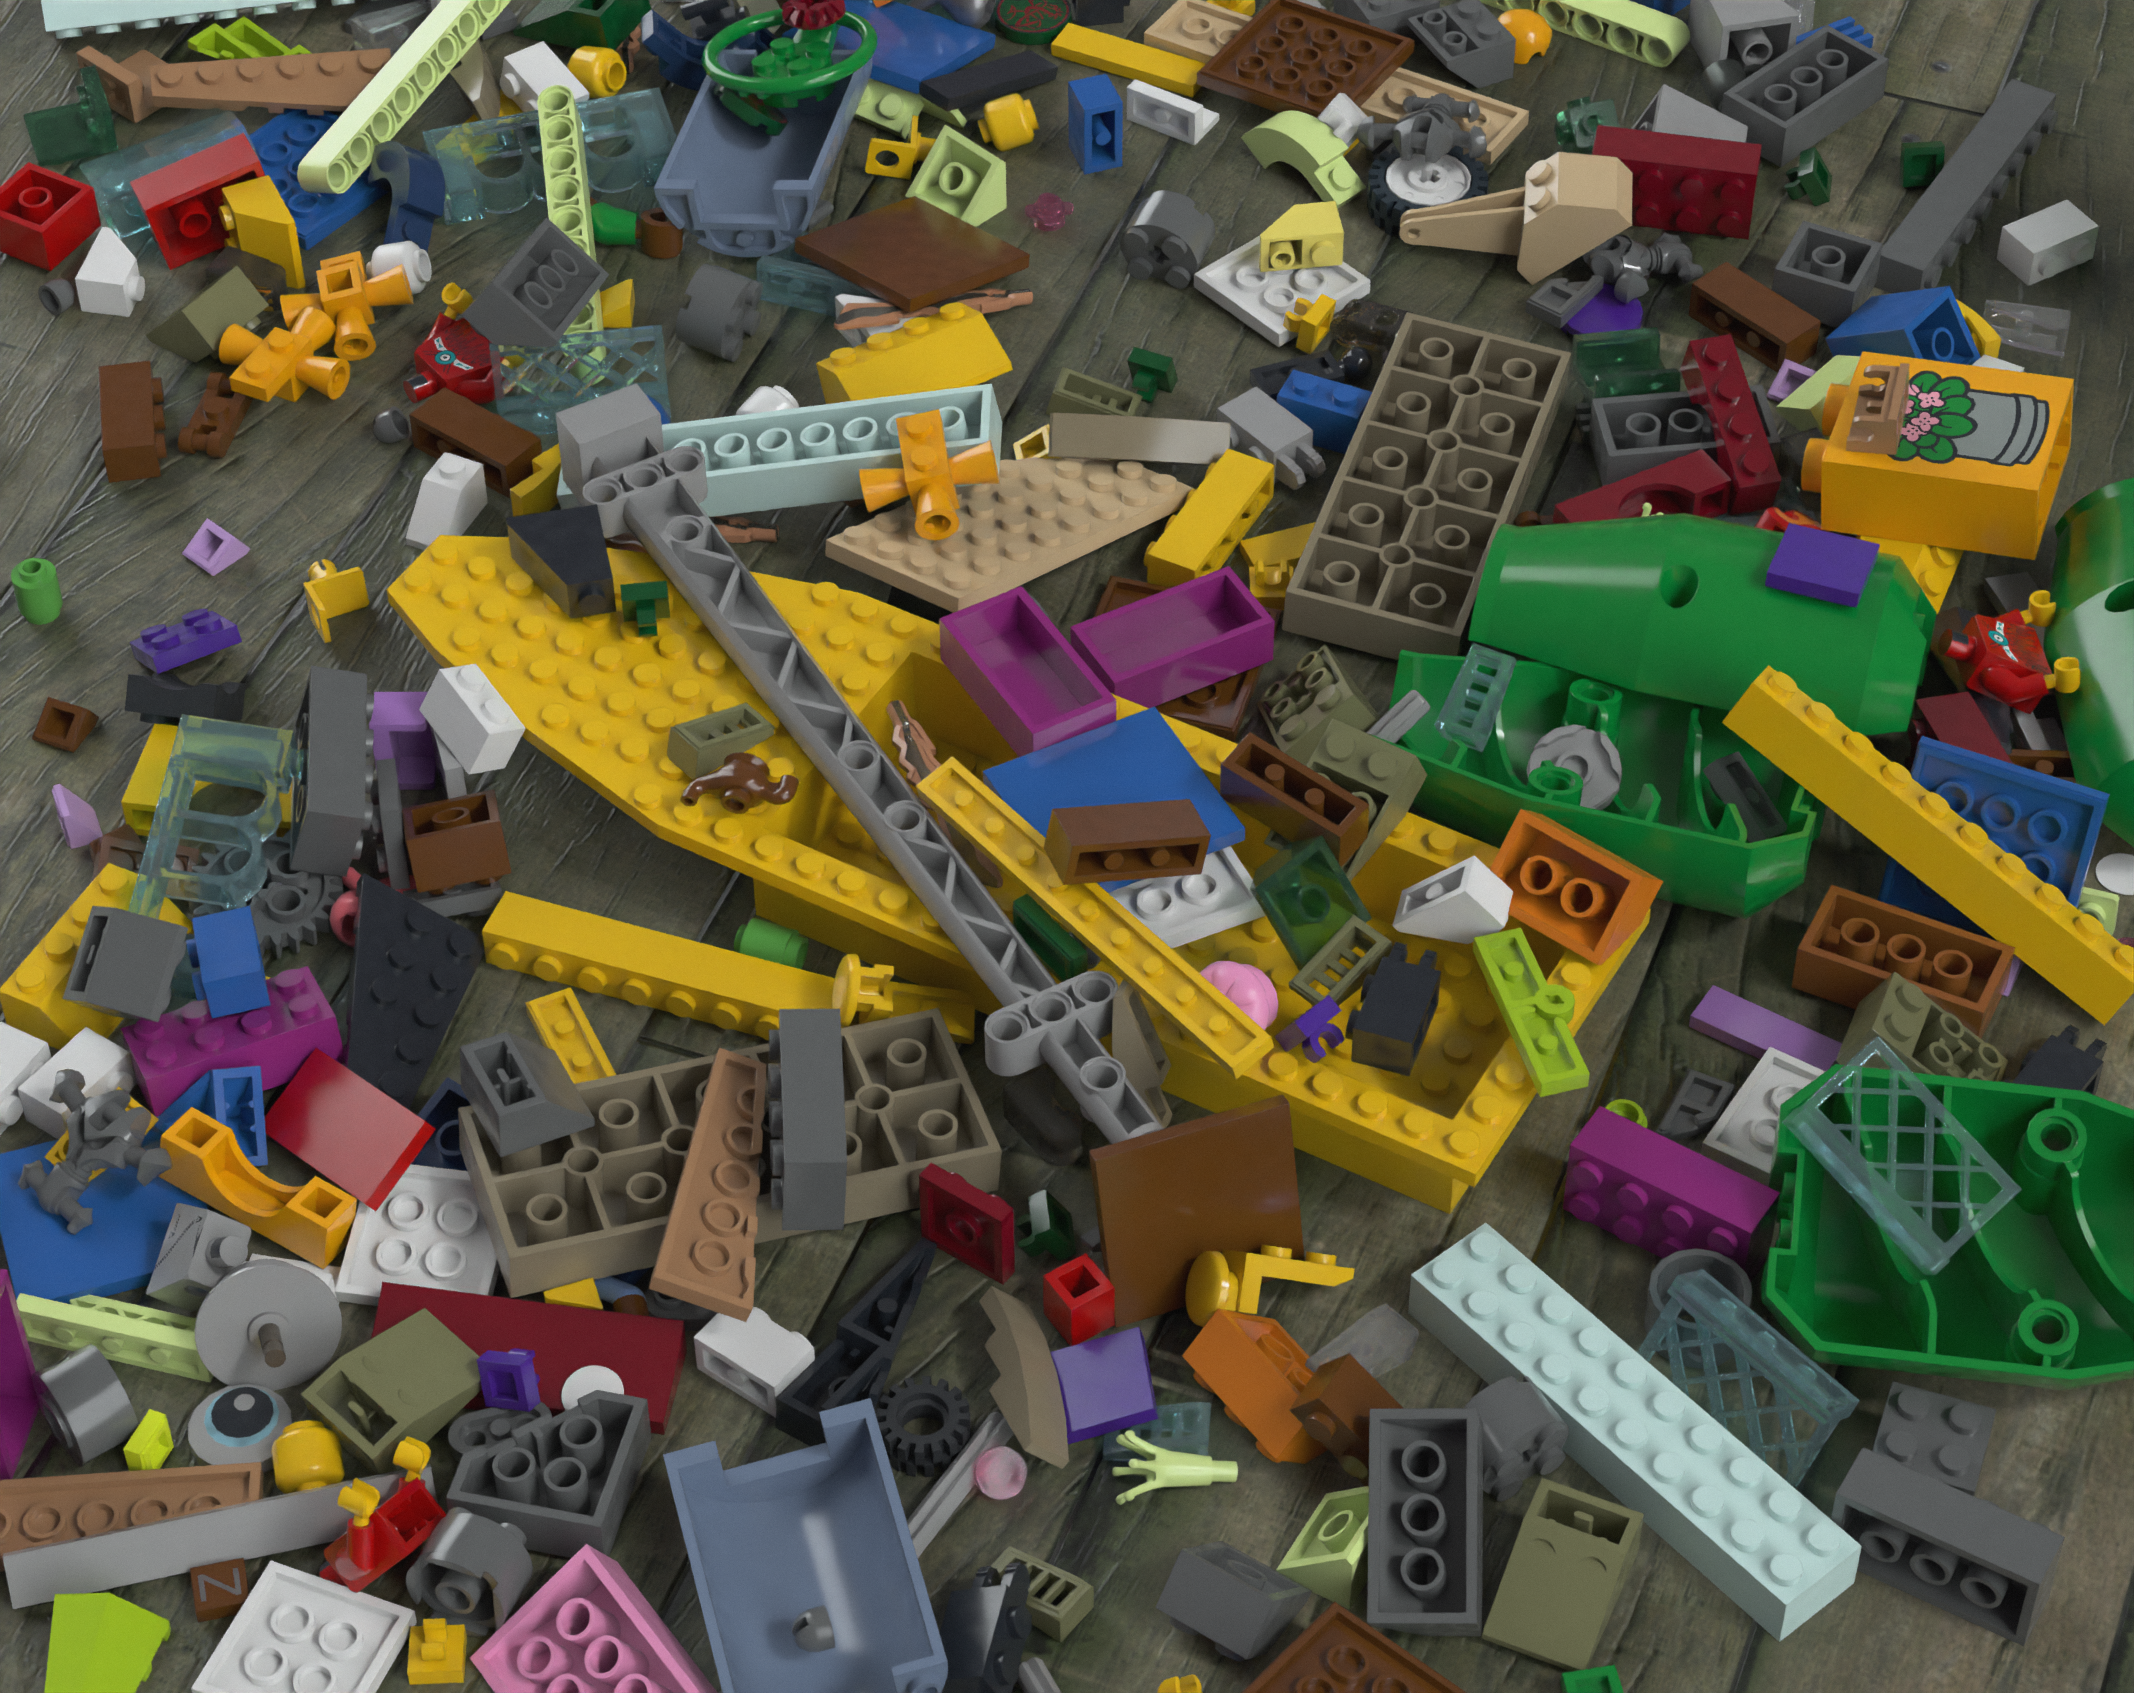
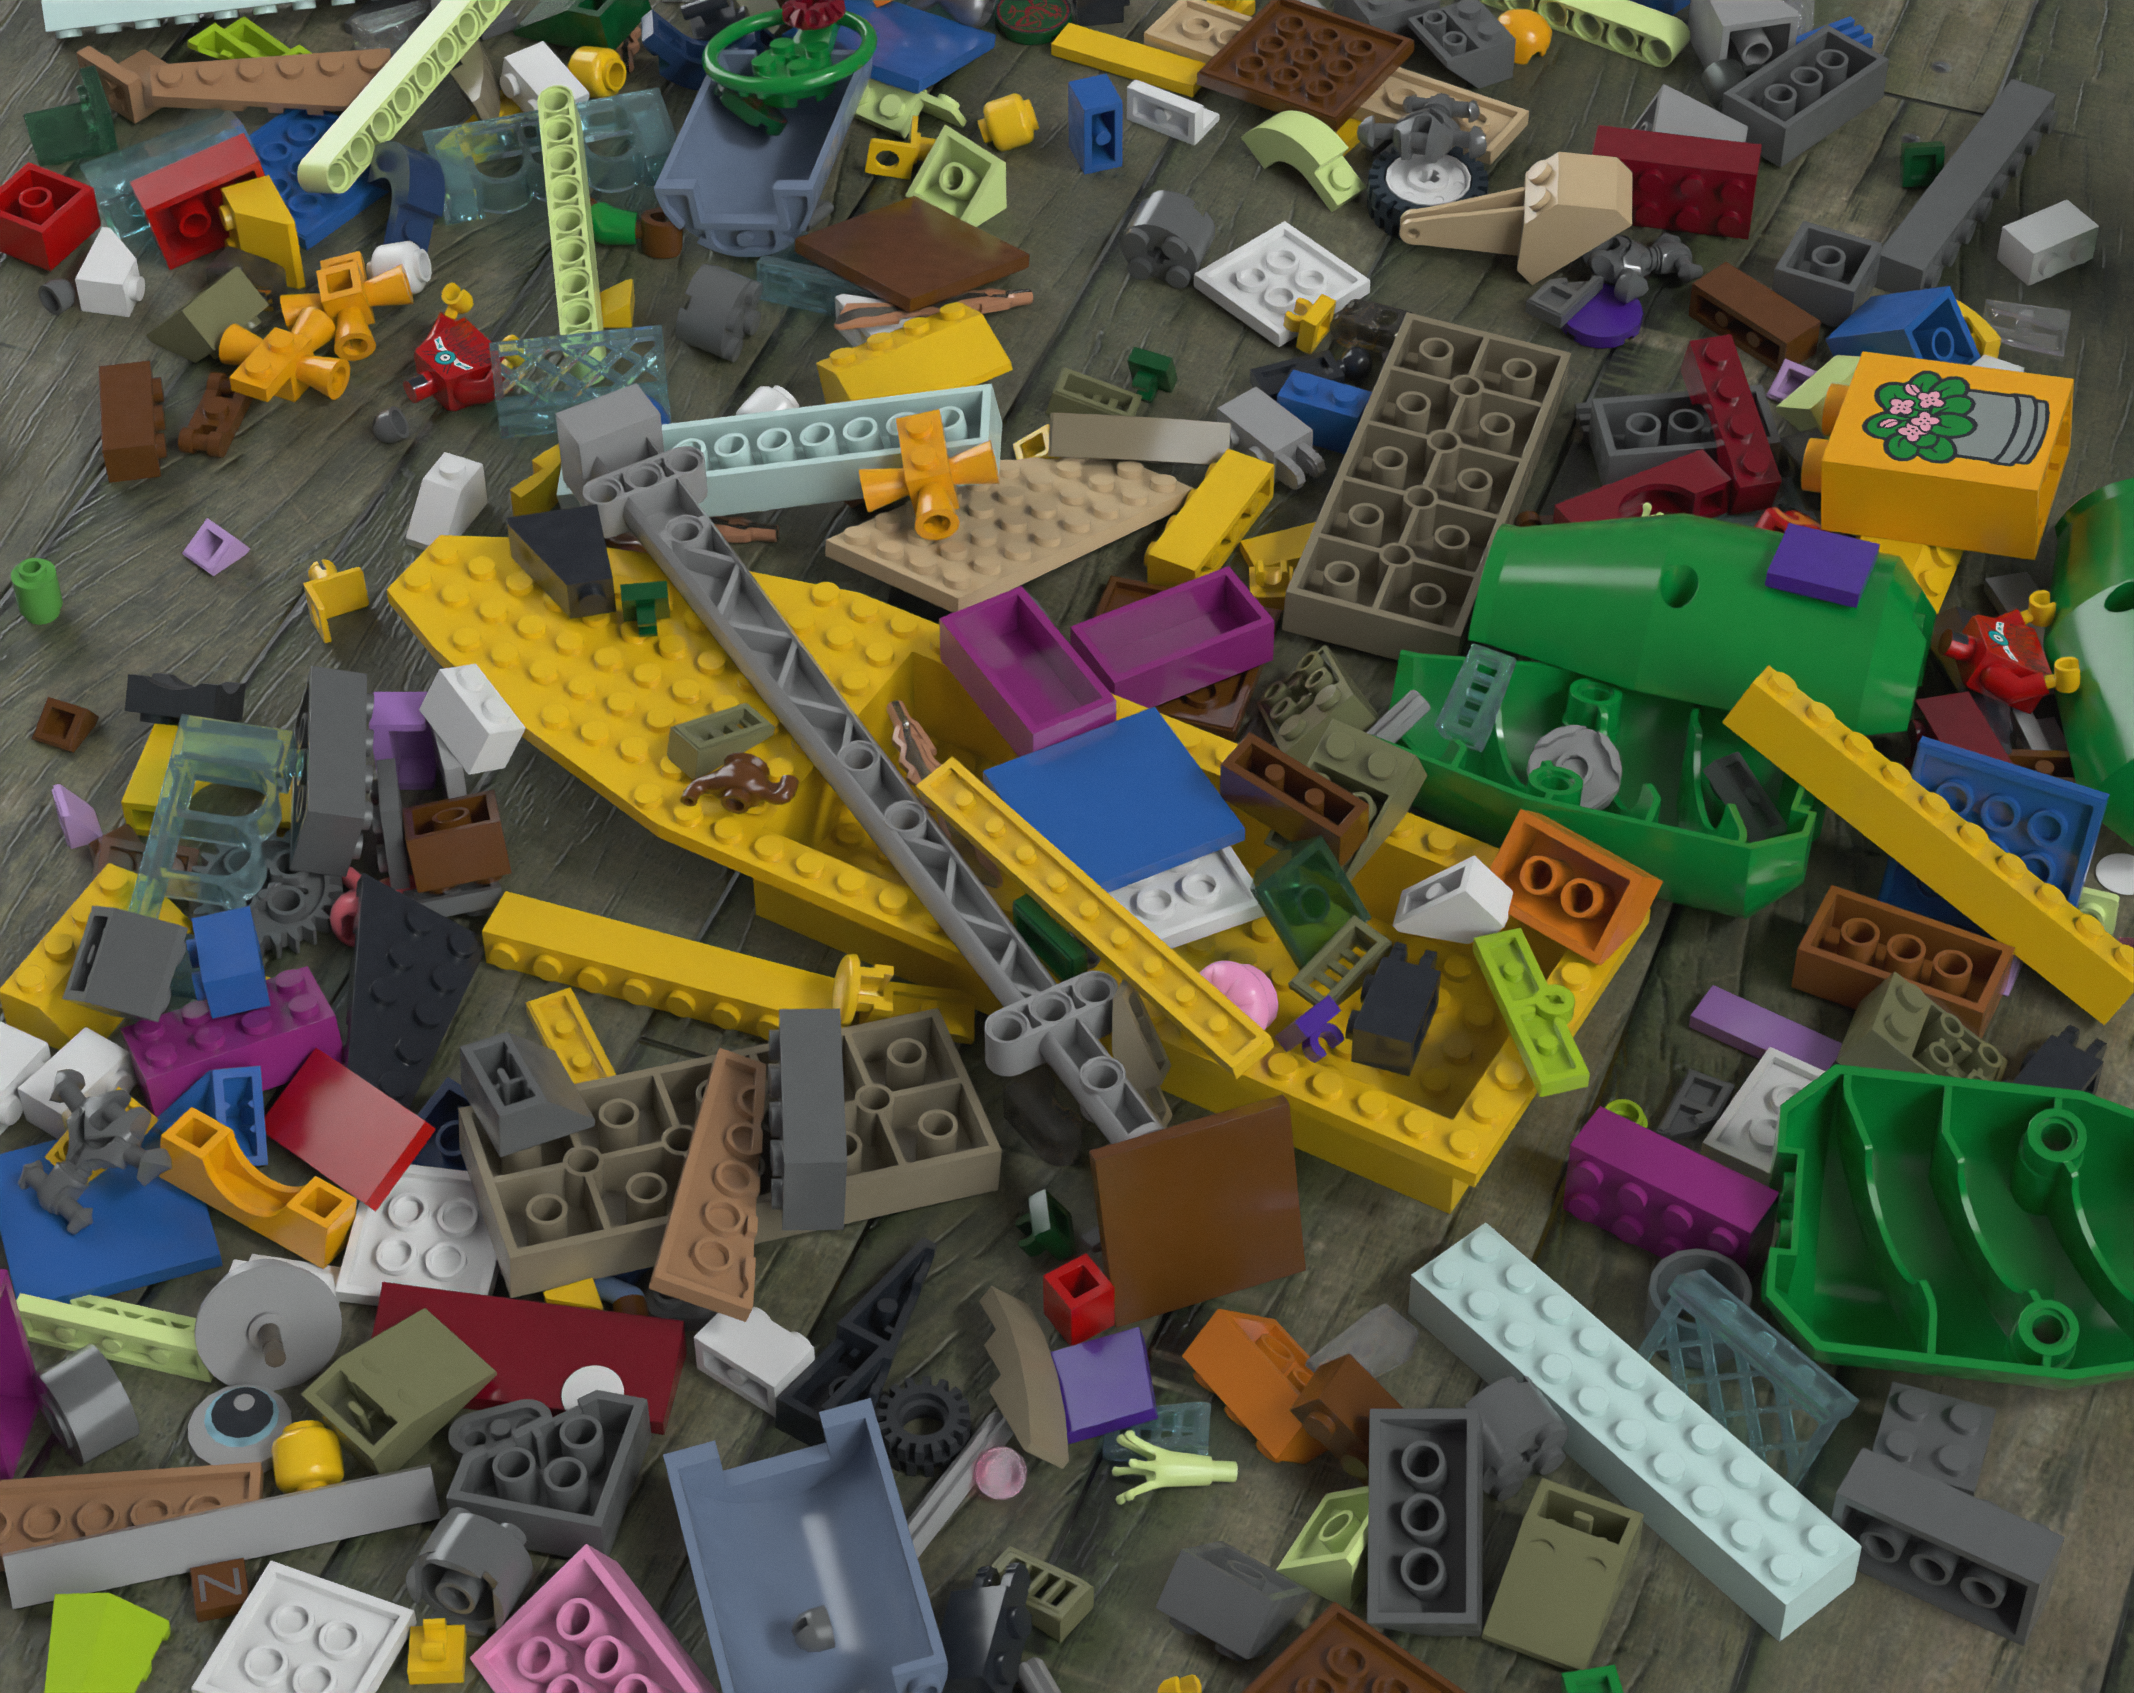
neon yellow tile [123,1409,174,1471] -> none
dark purple plate [129,609,242,674] -> none
light grey torso [146,1203,251,1312] -> none
red torso [319,1436,446,1593] -> none
reddish brown brick [409,387,542,498] -> none
dark grey slope [462,217,609,347] -> none
dark purple tile [477,1348,540,1412] -> none
bright green brick [734,917,809,969] -> none
black tile [919,50,1058,112] -> none
dark red plate [919,1162,1015,1285] -> none
clear pink plate [1025,193,1074,231] -> none
reddish brown brick [1044,799,1211,885] -> none
yellow piece [1185,1245,1355,1327] -> none
light yellow slope [1259,201,1344,272] -> none
white tile [1317,93,1367,147] -> none
clear green brick [1554,96,1620,155] -> none
clear green panel [1572,327,1681,409] -> none
clear light blue fence [1782,1036,2021,1275] -> none
dark green tile [1785,147,1832,206] -> none
medium nougat hinge [1846,363,1910,455] -> none

